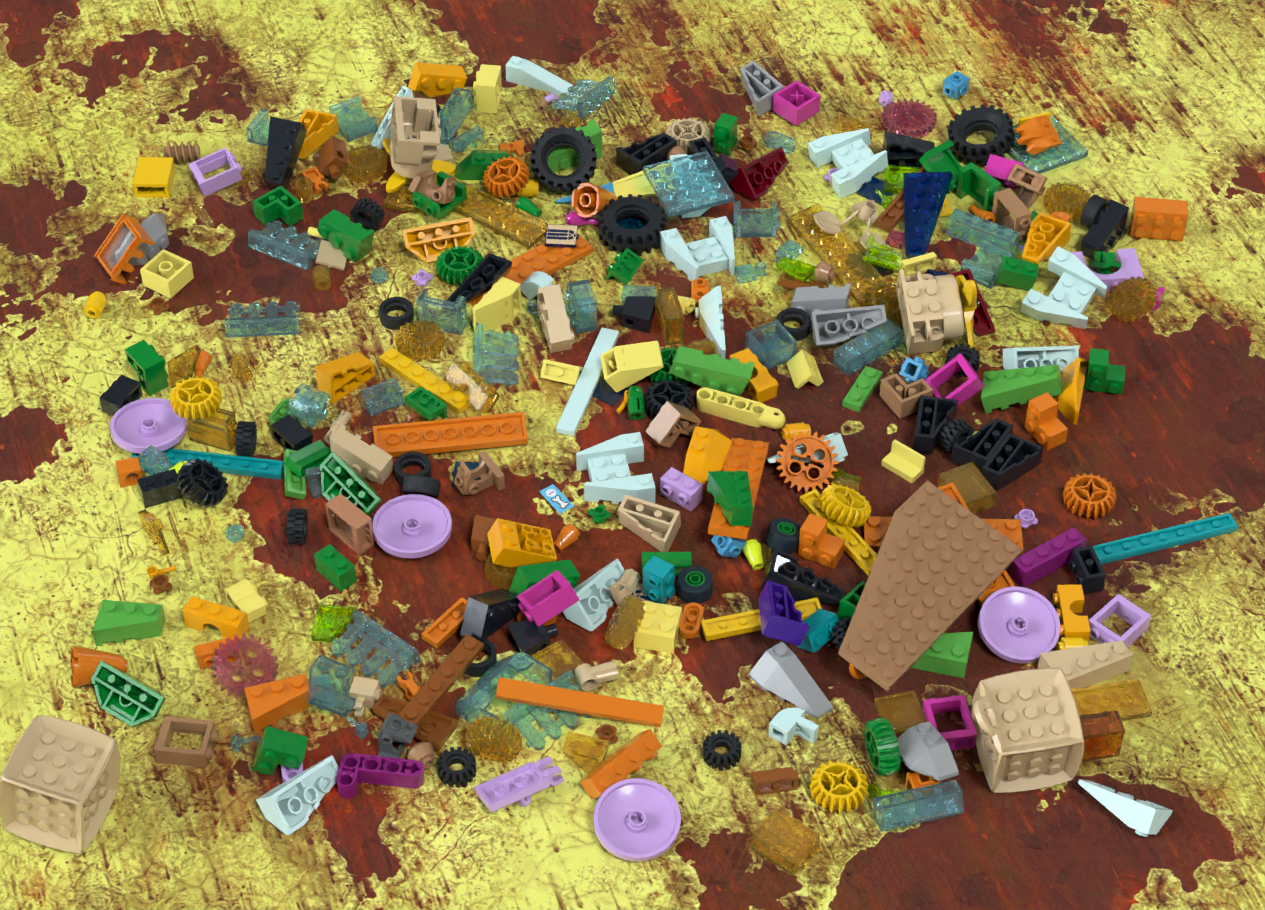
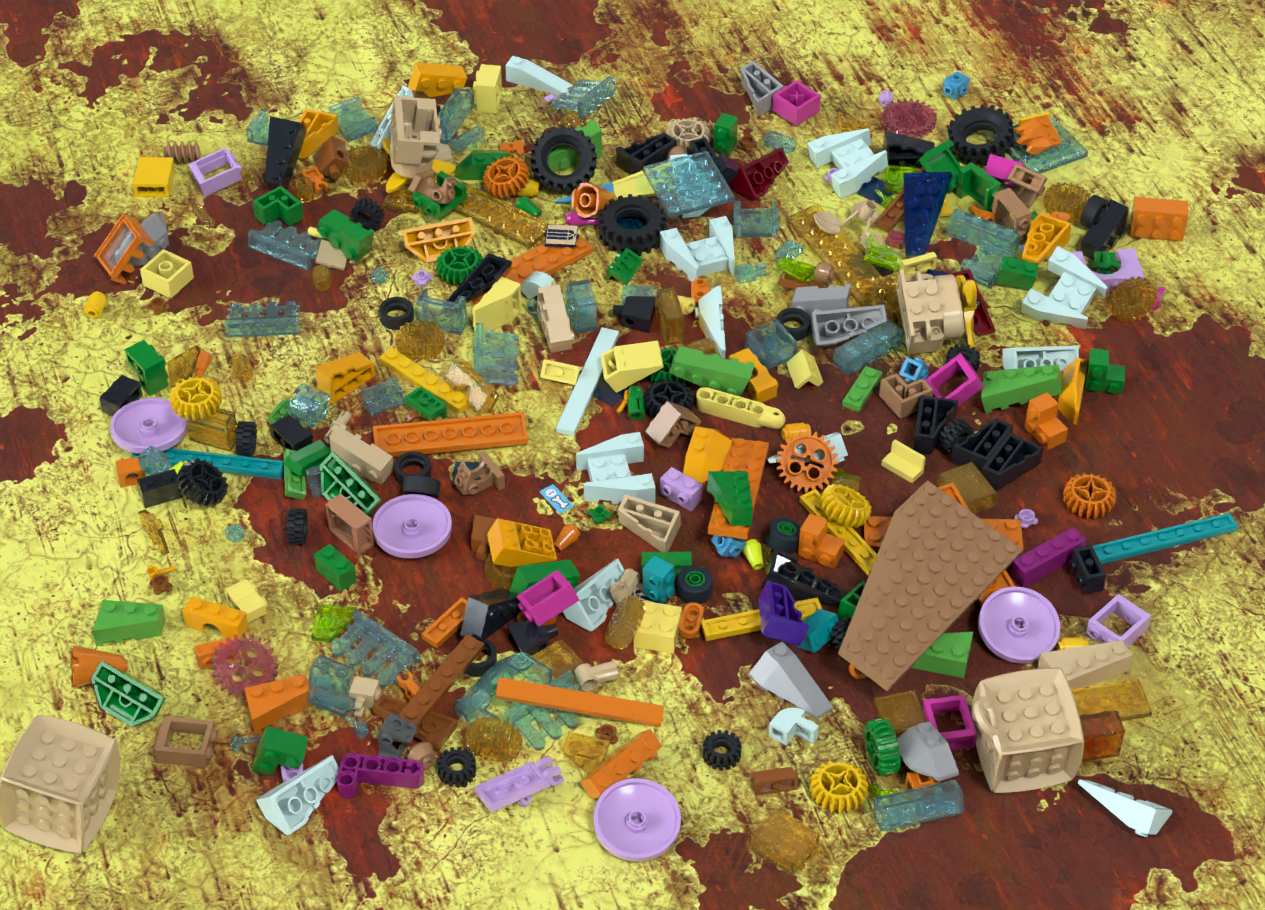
light orange arch [1052,584,1091,641] -> none

